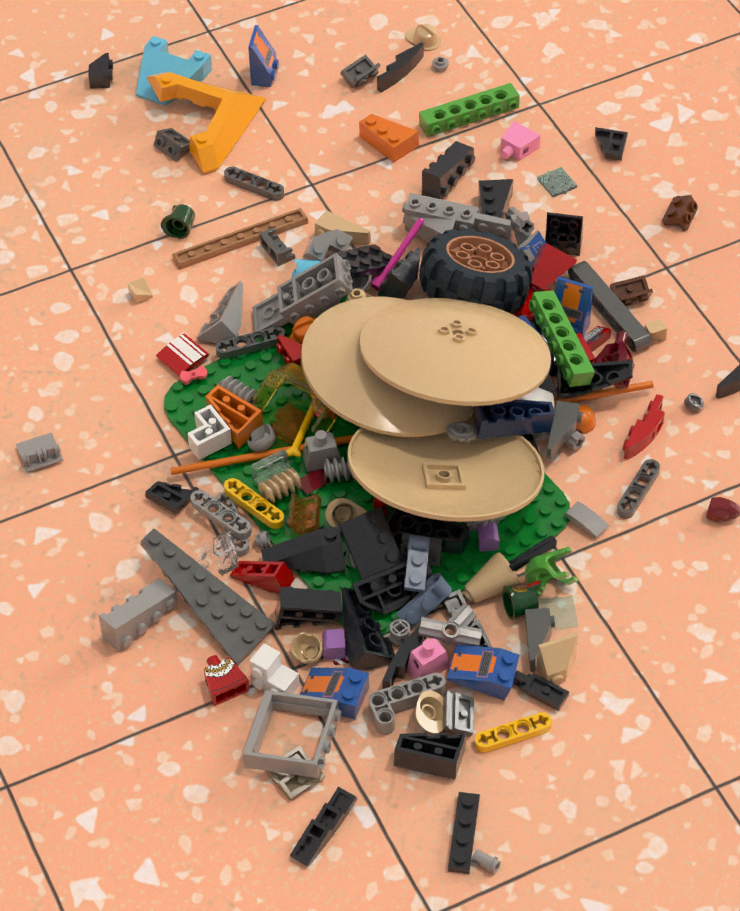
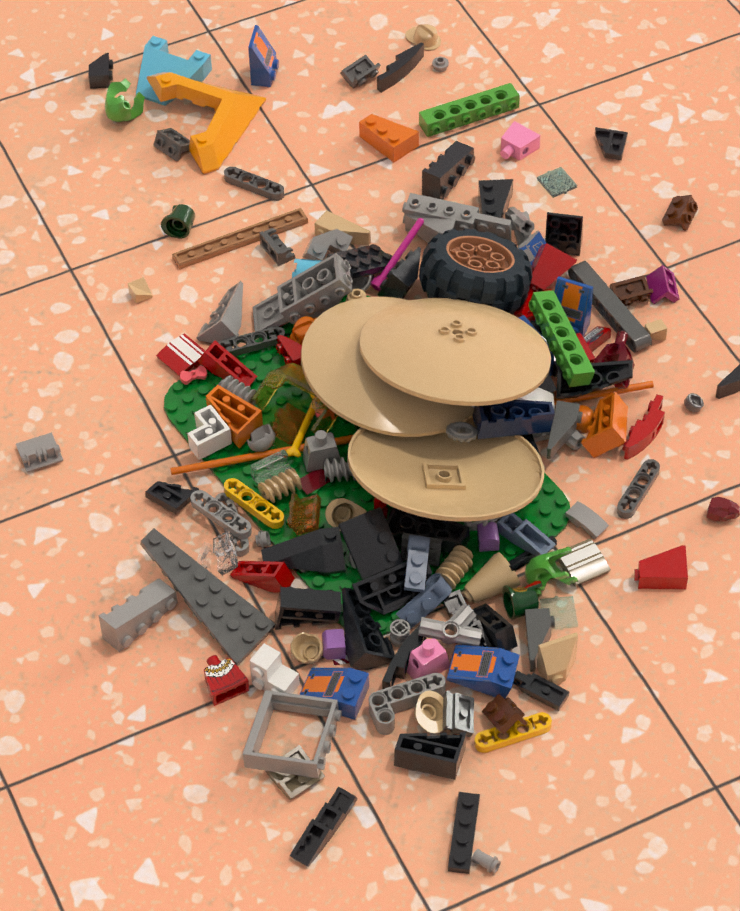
none -> bright green piece [105,78,145,122]
none -> red slope [197,340,257,387]
none -> tan piece [436,545,473,589]
none -> black slope [472,603,518,651]
none -> reddish brown bracket [482,694,528,735]
none -> sand blue slope [497,513,556,556]
none -> slope [558,538,611,587]
none -> orange wedge [581,392,628,458]
none -> red slope [634,545,688,590]
none -> magenta panel [646,265,680,304]

